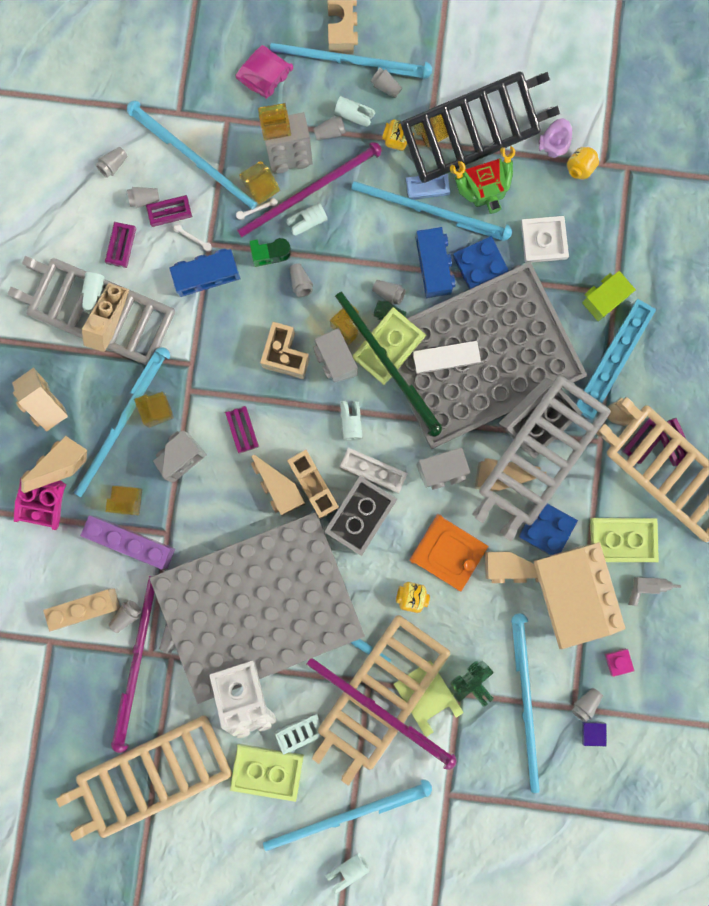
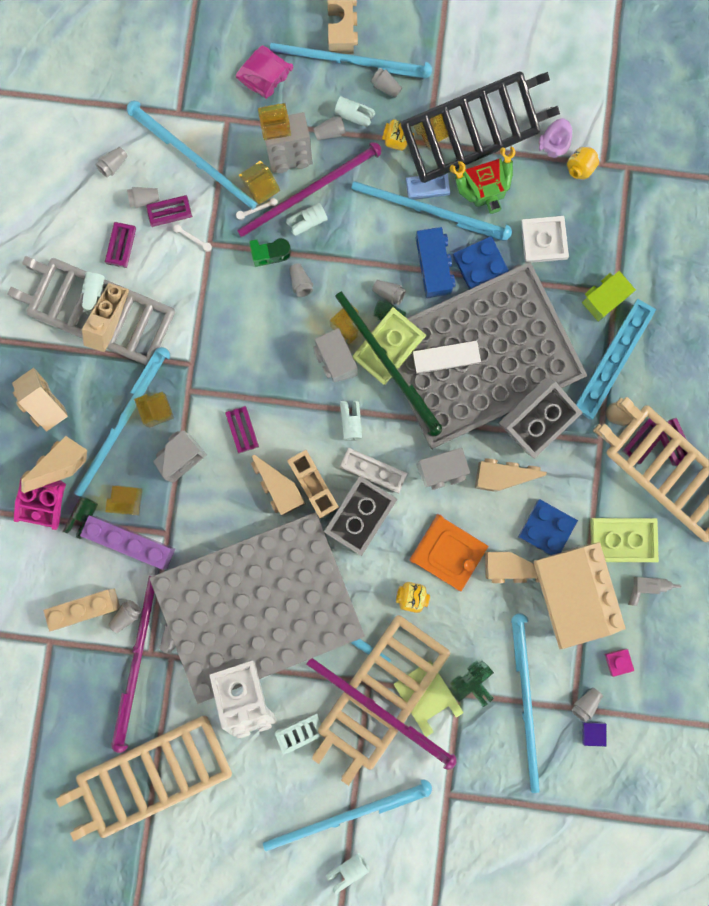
blue brick [169,249,241,297] -> none
yellowish green tile [230,744,304,802] -> none
tan brick [260,322,310,379] -> none
light grey bar [472,376,610,541] -> none
none -> dark green hinge [63,496,98,539]

